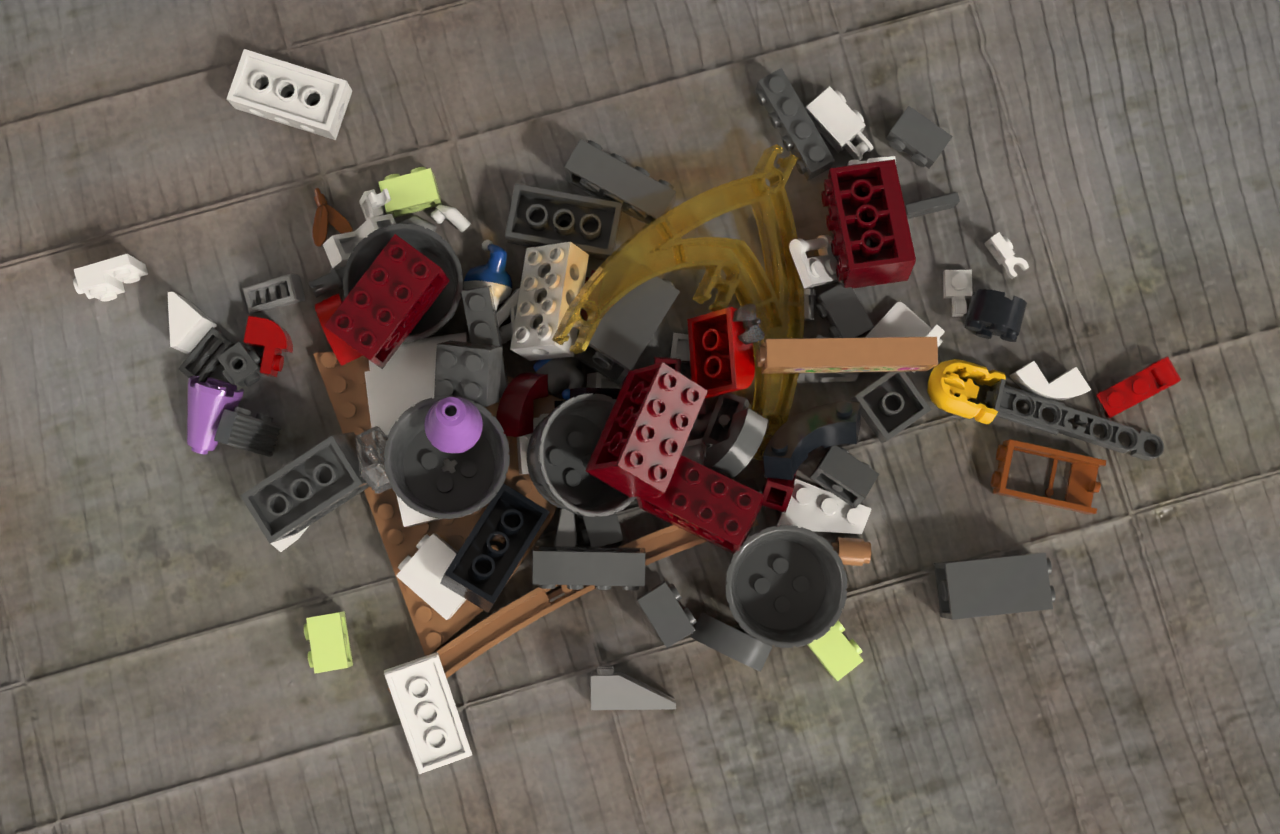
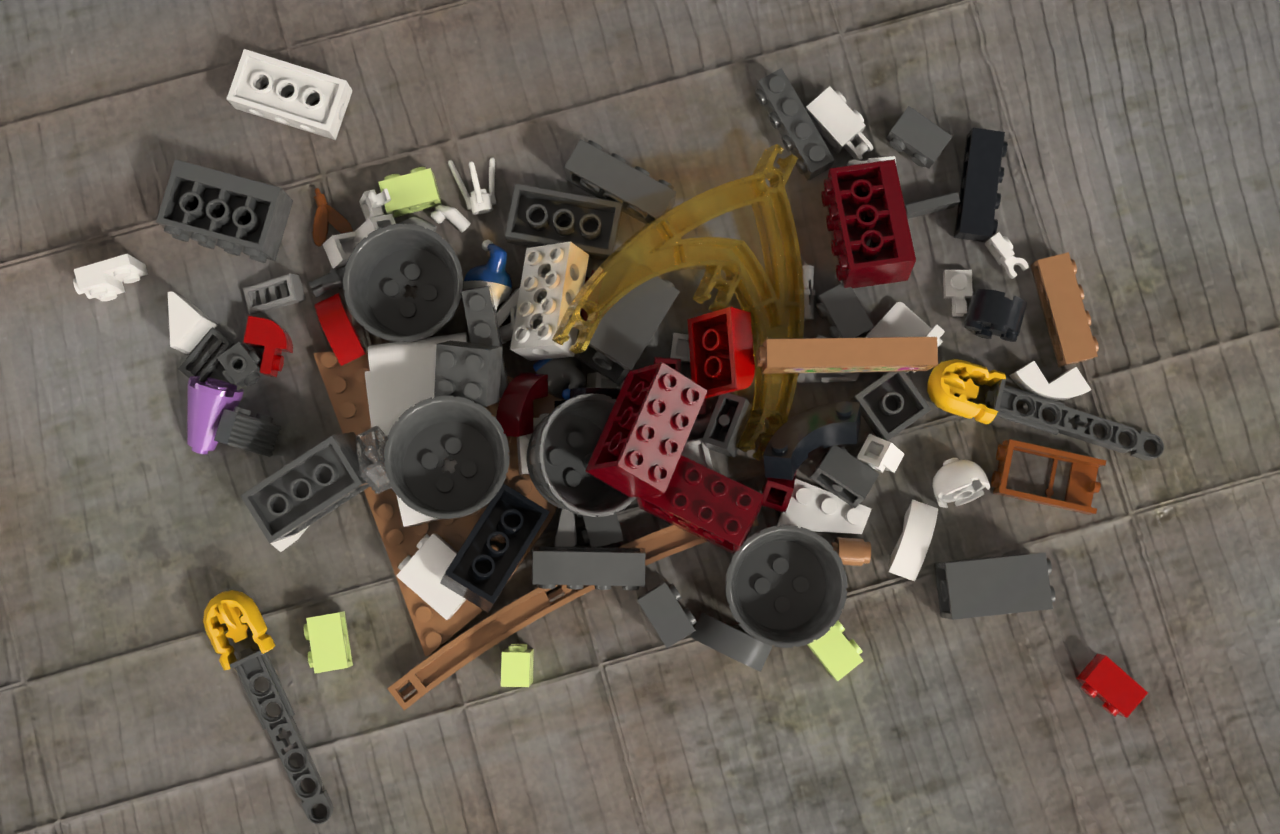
dark red brick [324,234,450,369] -> none
white tile [384,652,472,774] -> none
medium lavender cone [424,397,483,453] -> none
light grey slope [591,666,676,710] -> none
dark grey brick [704,408,768,479] -> none
clear smoke piece [732,304,765,345] -> none
white plate [789,234,839,288] -> none
red plate [1095,356,1181,418] -> none
none -> dark grey brick [156,159,293,263]
none -> dark grey piece [203,590,333,824]
none -> white plant [448,158,496,215]
none -> yellowish green brick [501,644,534,687]
none -> white brick [857,434,904,473]
none -> white brick [889,499,938,581]
none -> white cylinder [932,458,990,508]
none -> black brick [954,128,1008,242]
none -> medium nougat brick [1031,252,1099,367]
none -> red brick [1077,653,1148,718]

